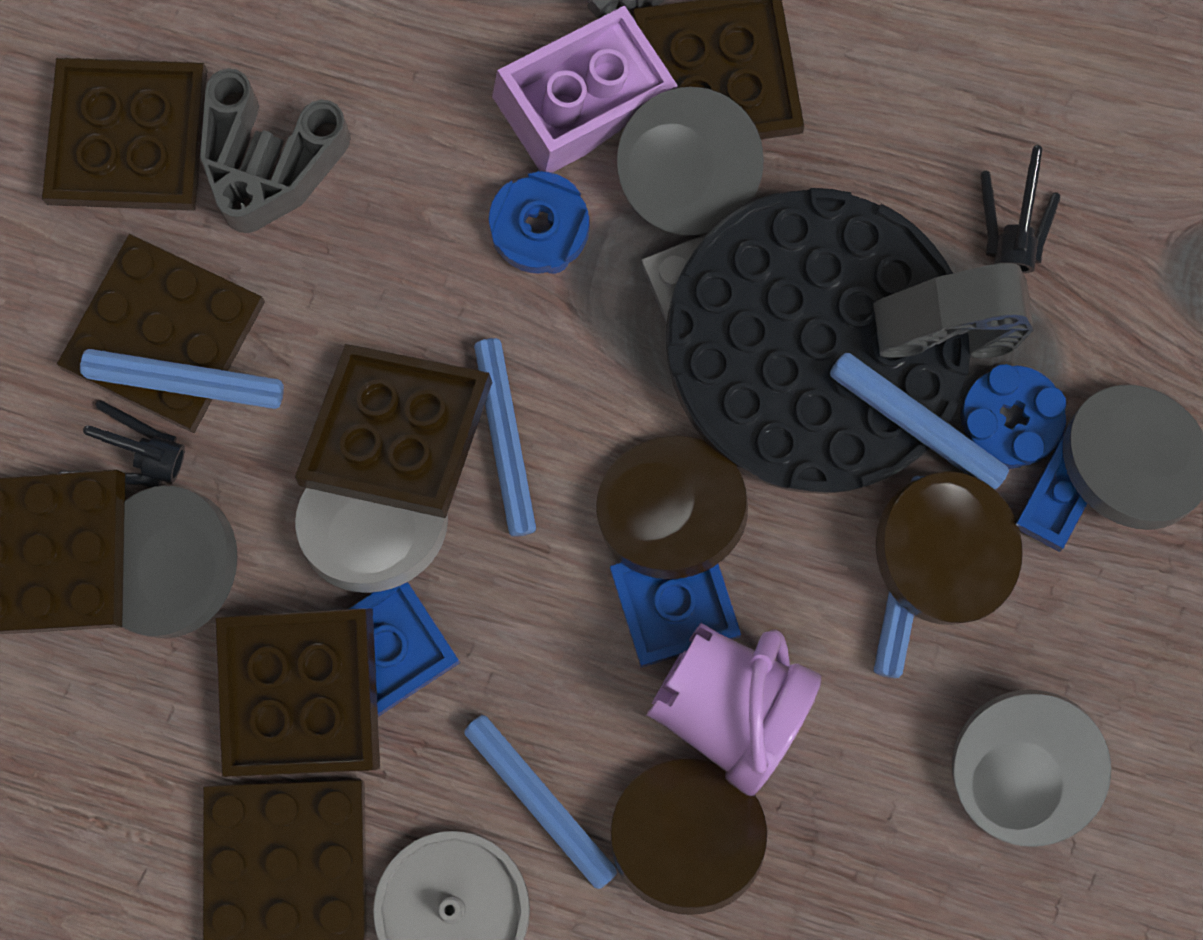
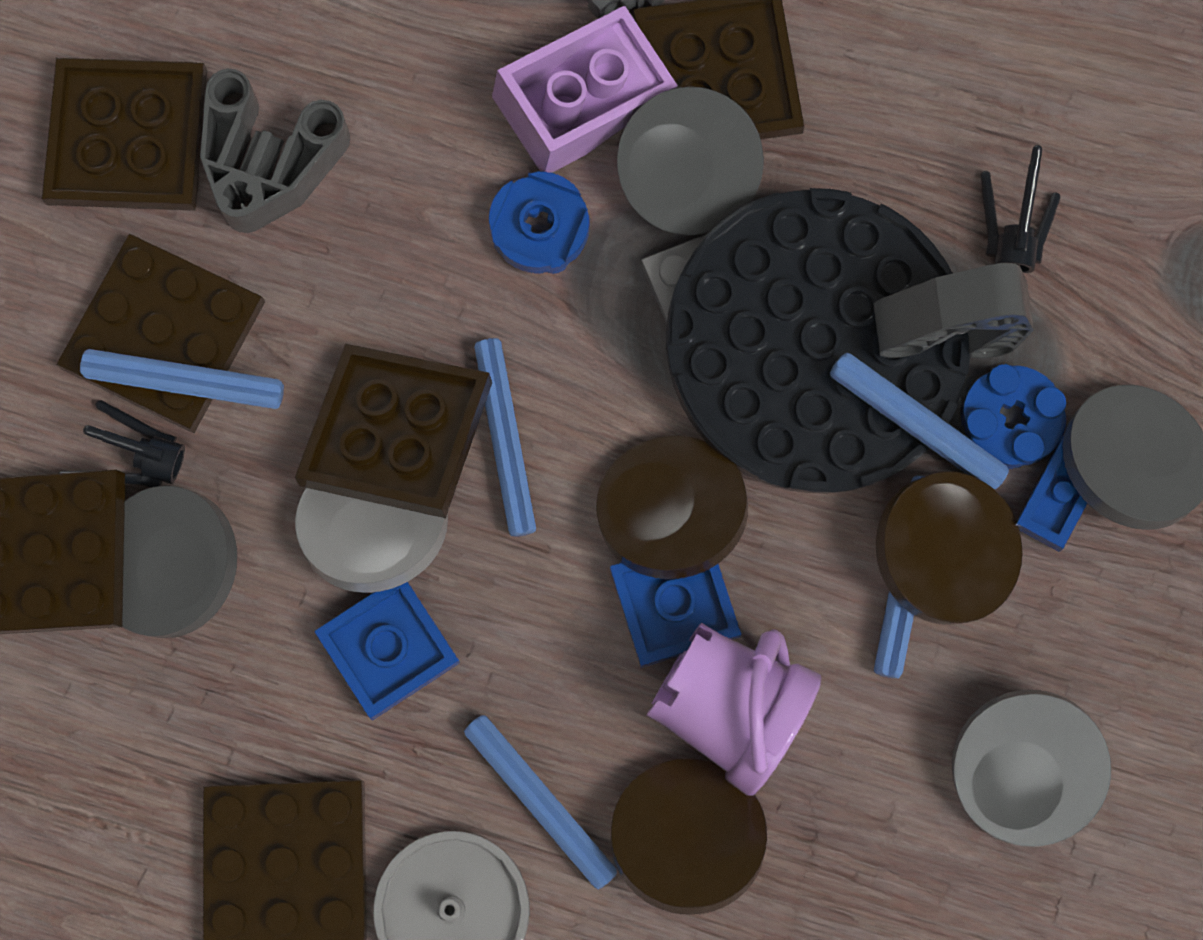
dark brown plate [216,608,380,777] -> none

